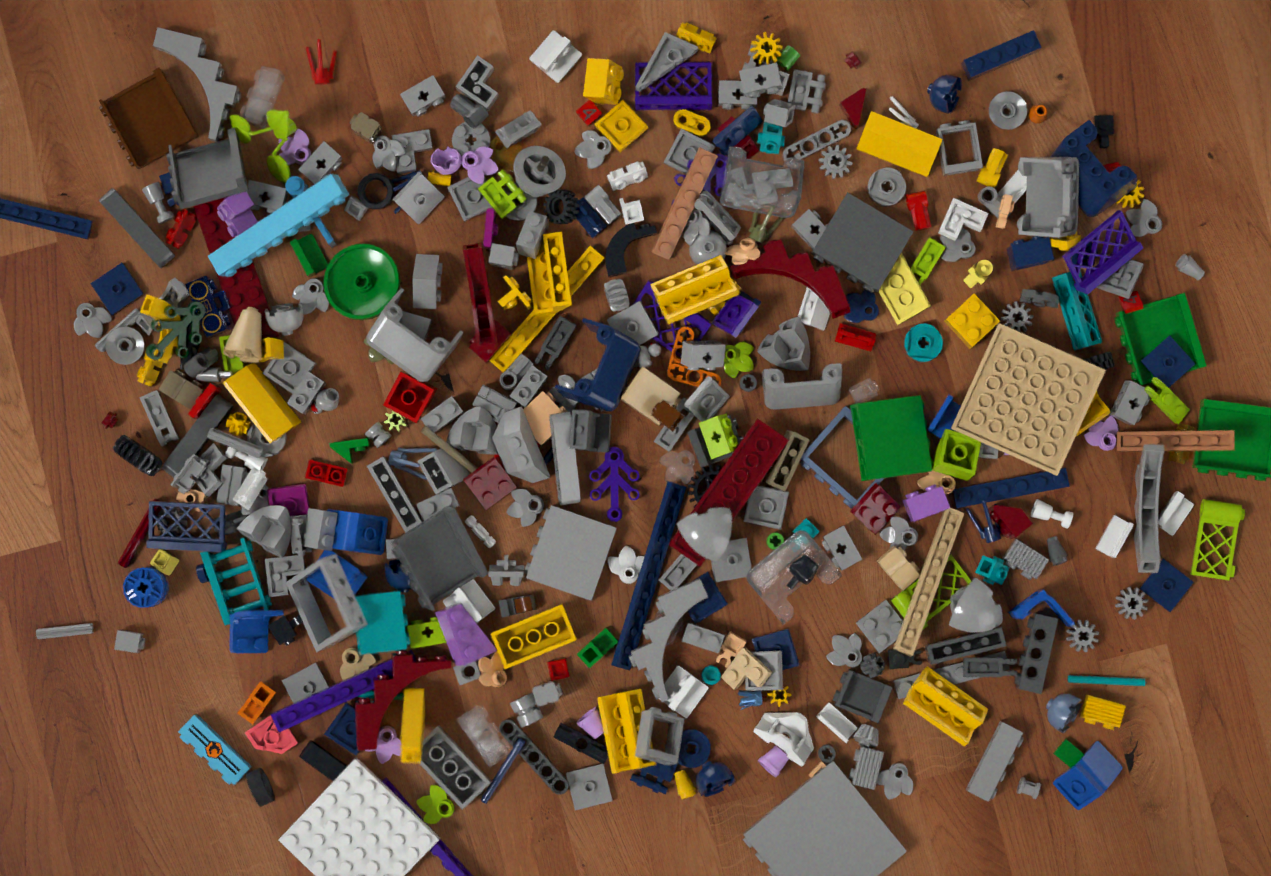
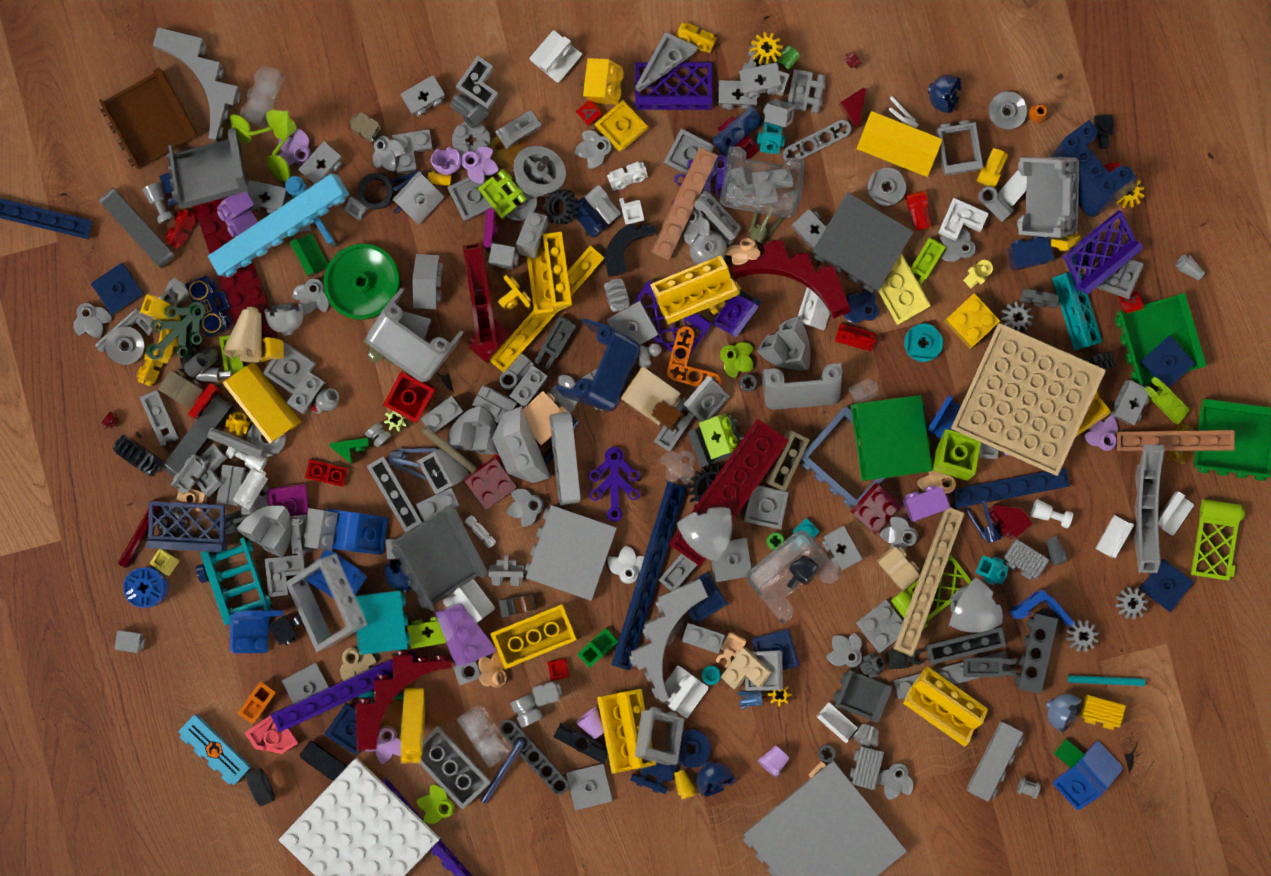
light grey axle [36,623,94,639] -> none
red plant [306,39,337,85] -> none
dark grey panel [569,410,612,453] -> none
yellow plate [673,109,710,136] -> none
light grey brick [681,340,726,371] -> none
white piece [753,712,814,767] -> none
light grey gear [818,145,853,180] -> none
dark blue brick [961,30,1042,81] -> none
light nougat plate [996,194,1014,229] -> none
light grey plate [1126,199,1162,237] -> none

